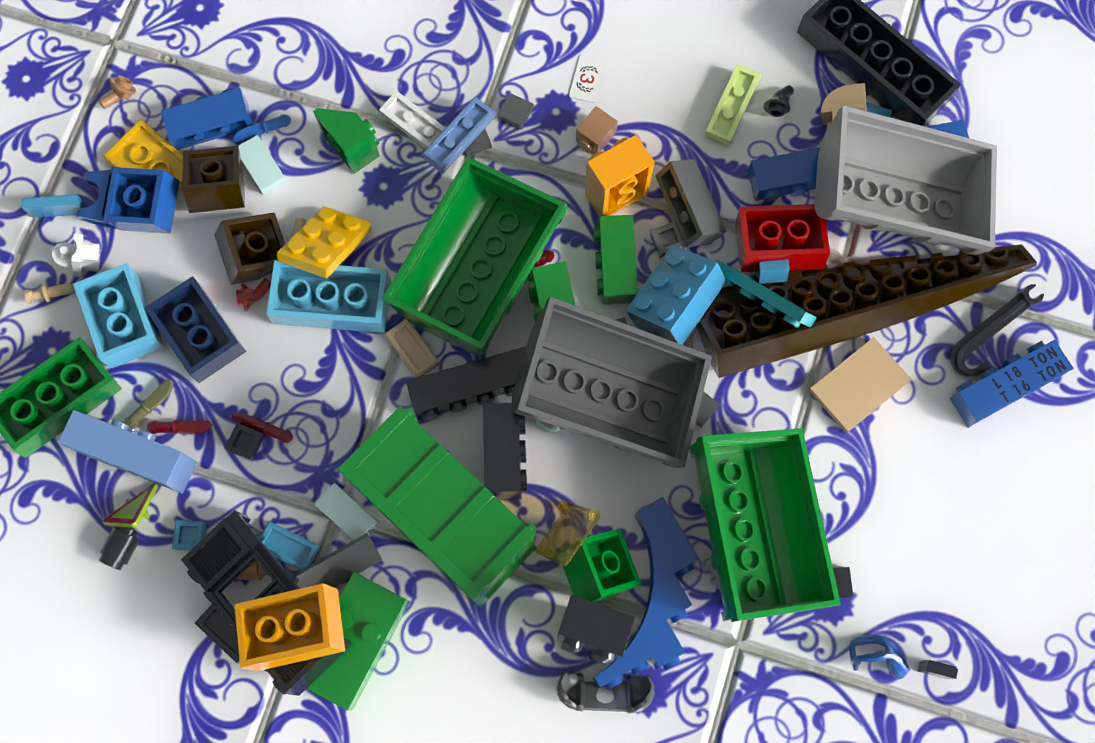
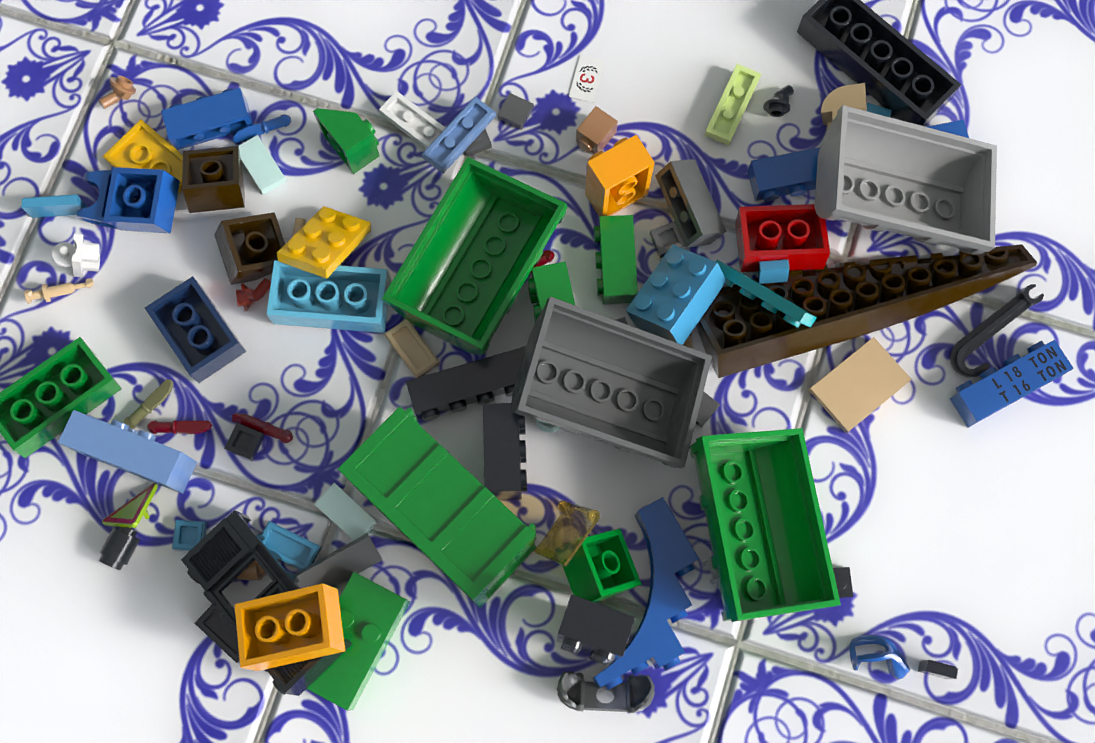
medium azure brick [73,263,164,368] -> none

